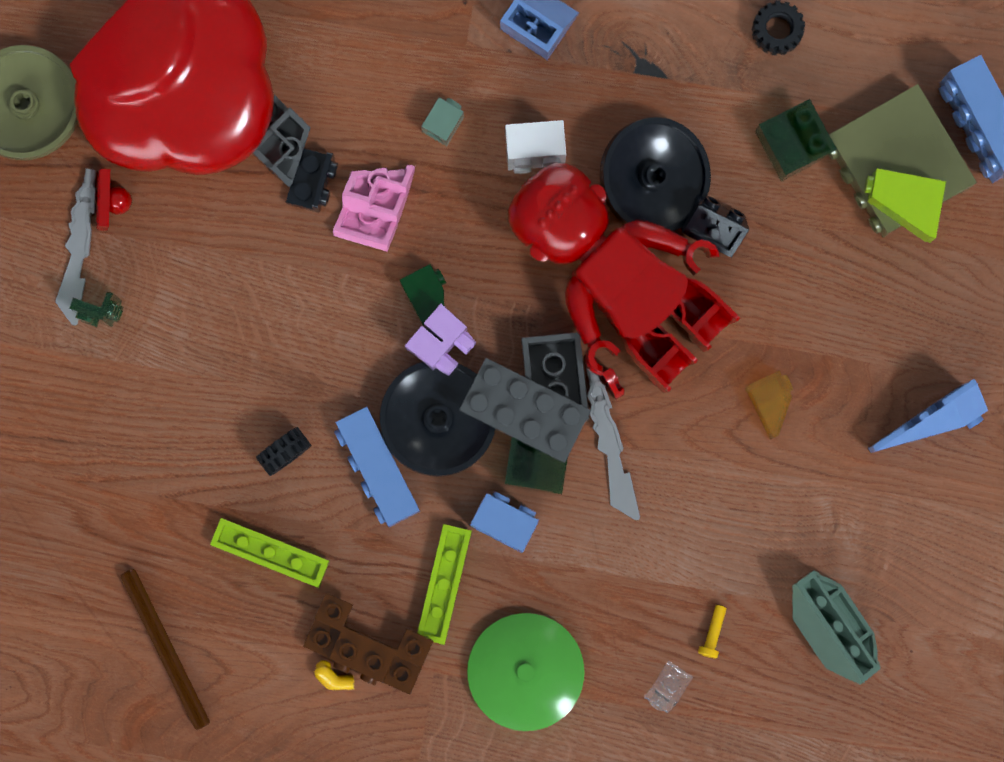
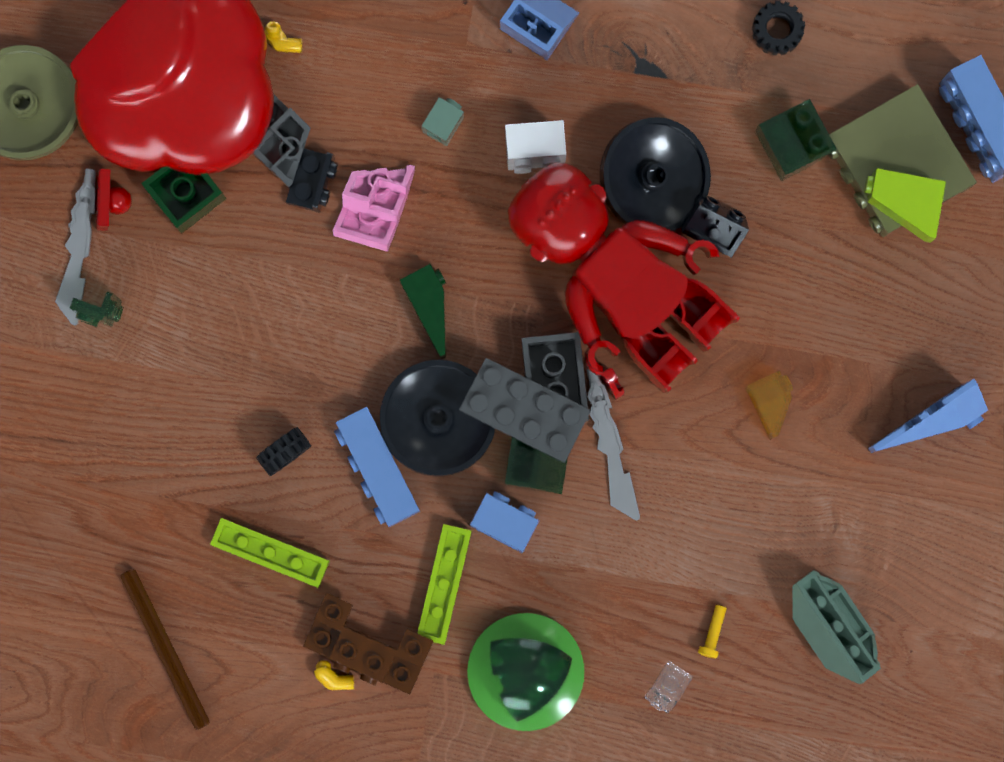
lavender hips [405,304,476,376] -> none
none -> dark green brick [141,167,227,234]
none -> yellow arm [265,21,302,53]
none -> clear green brick [490,638,572,722]

